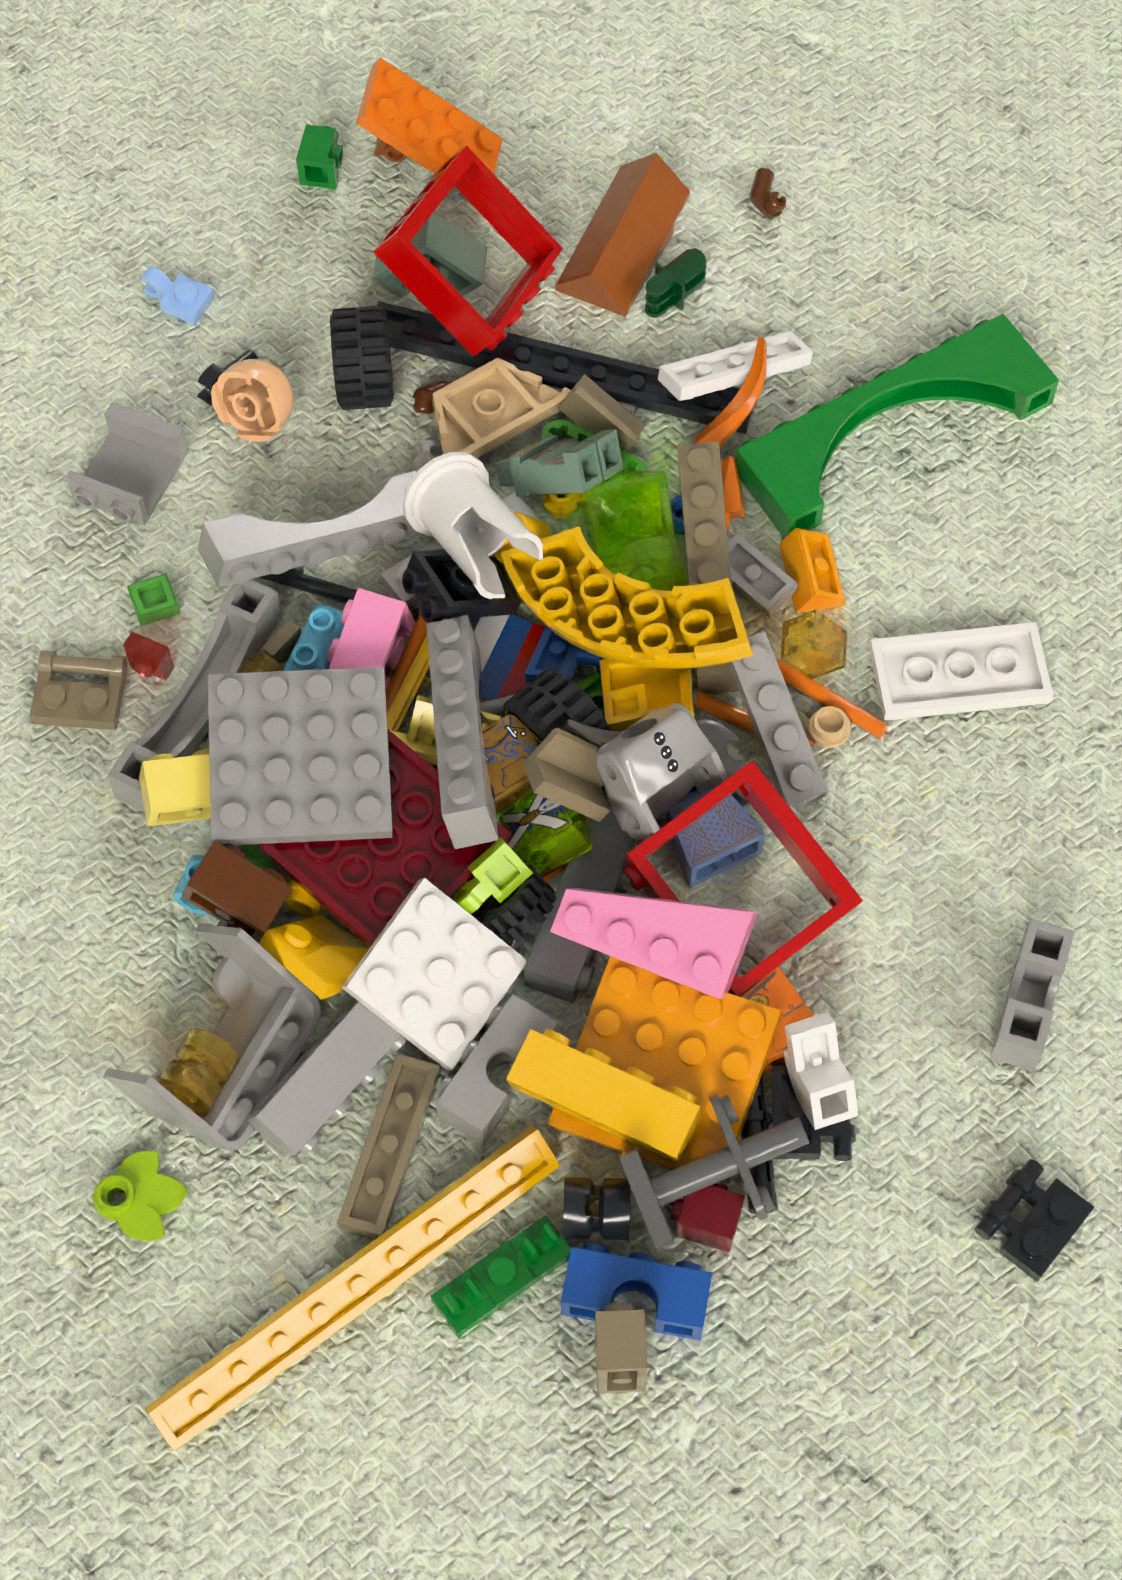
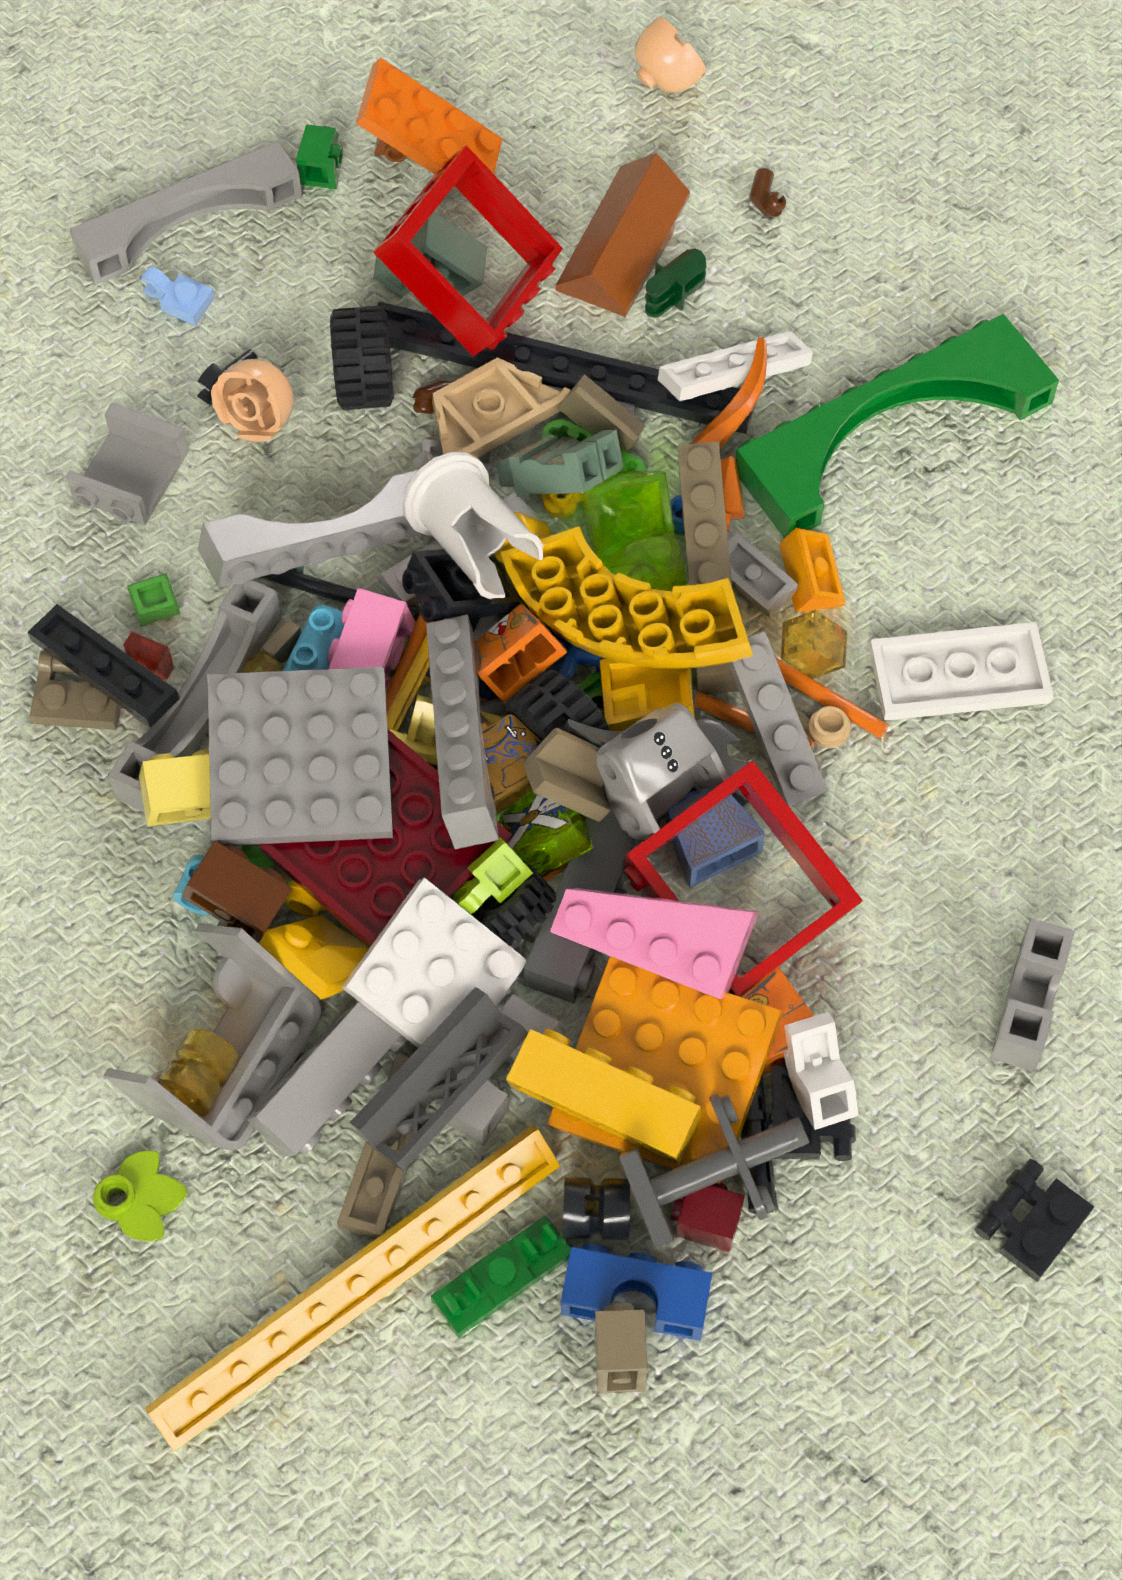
none -> black plate [27,604,180,728]
none -> light grey arch [70,140,302,285]
none -> dark grey fence [350,987,528,1172]
none -> orange torso [476,604,567,703]
none -> light nougat cylinder [635,16,706,94]

